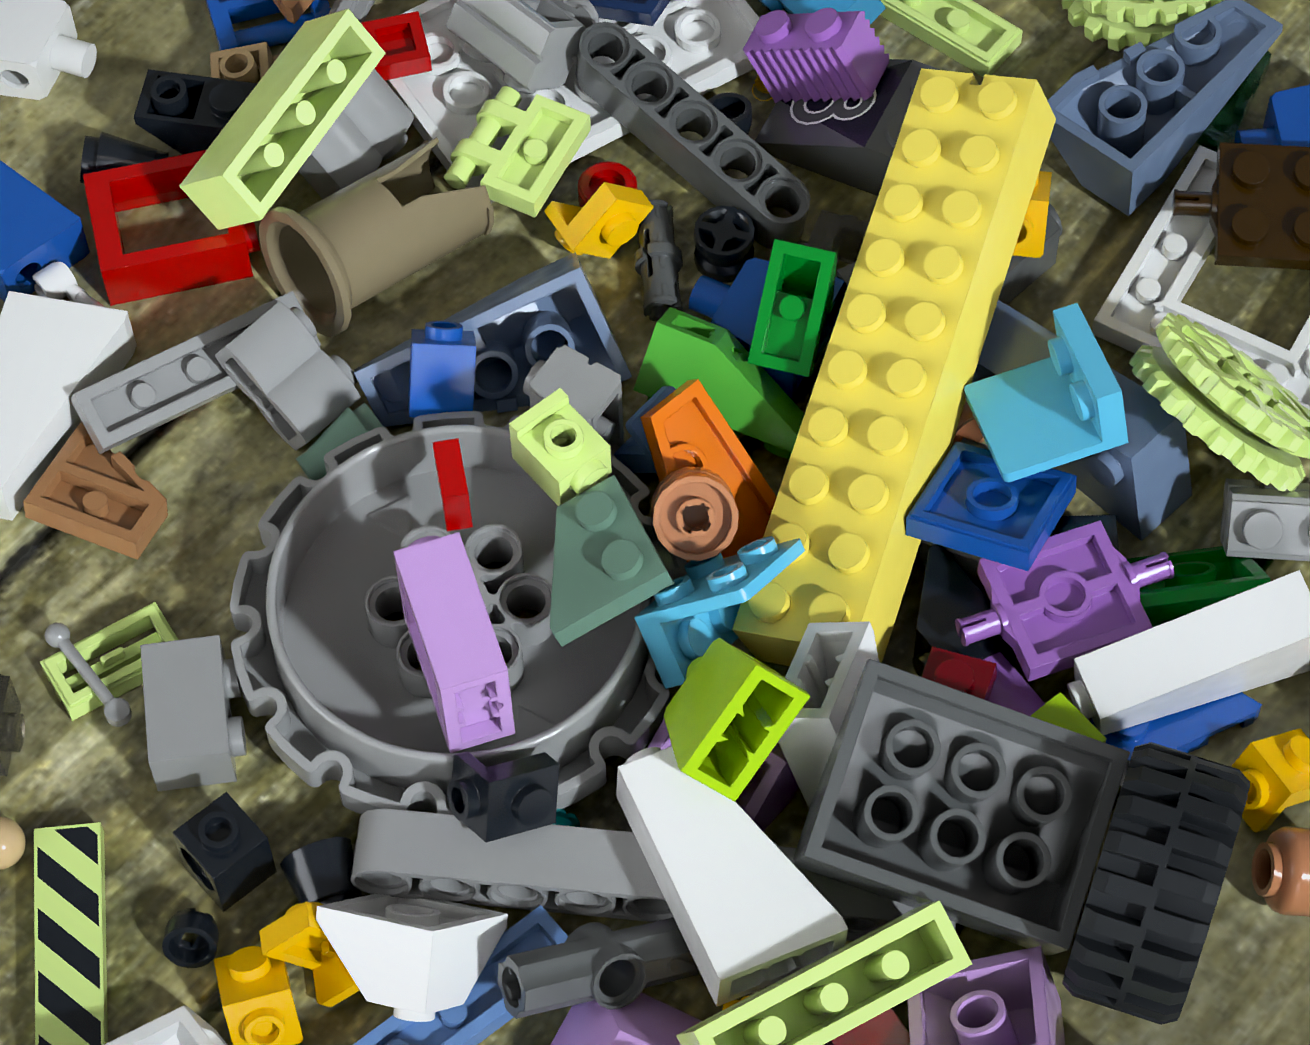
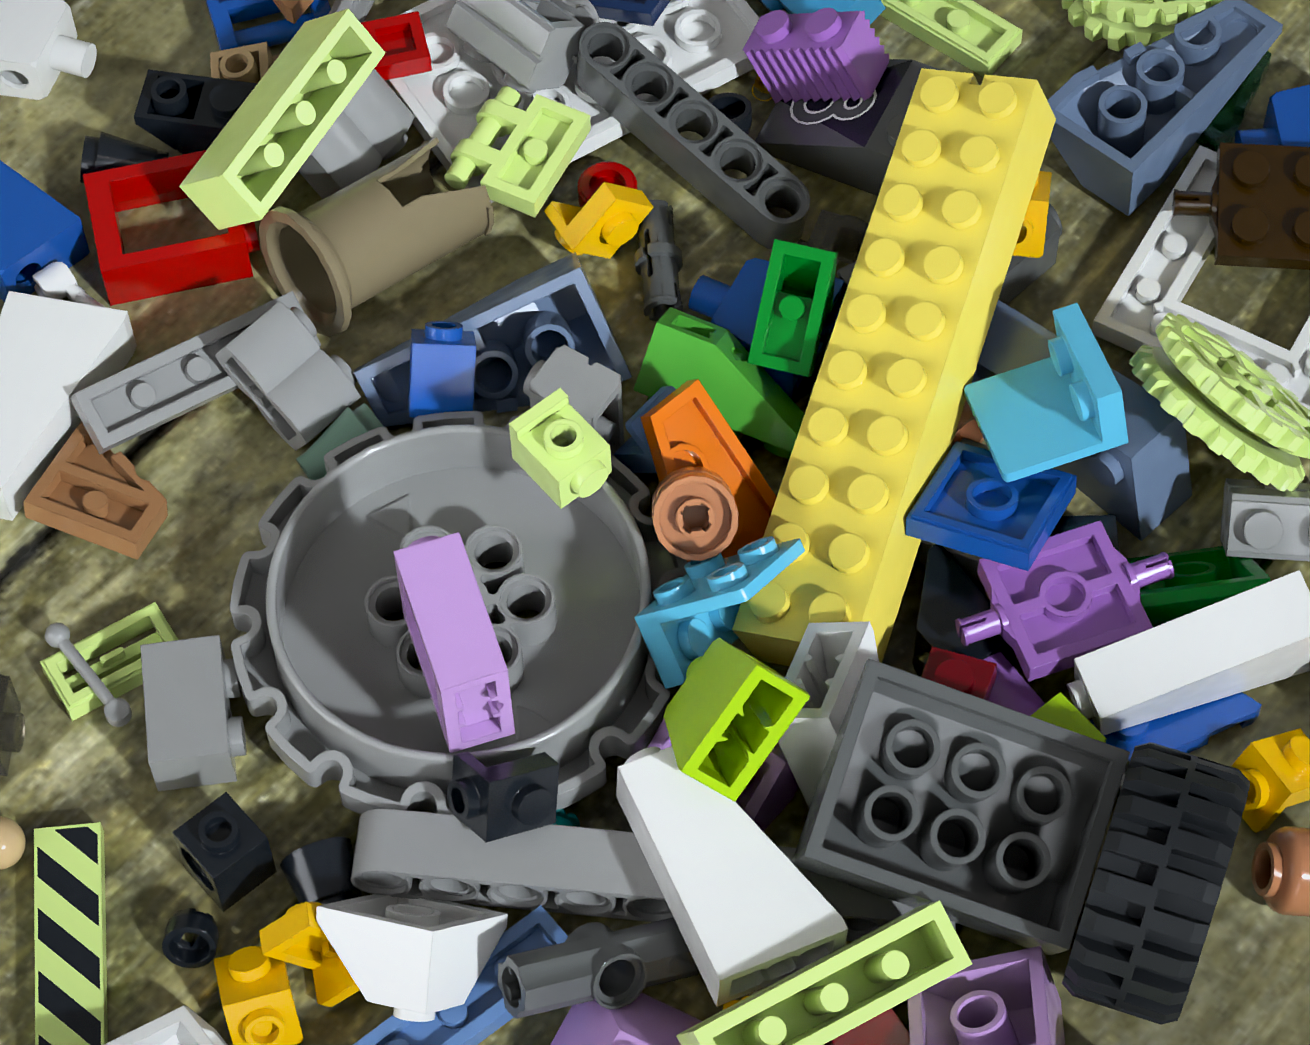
red tile [432,438,473,532] -> none
sand green wing [550,475,674,647] -> none
black wheel [694,205,755,283] -> none

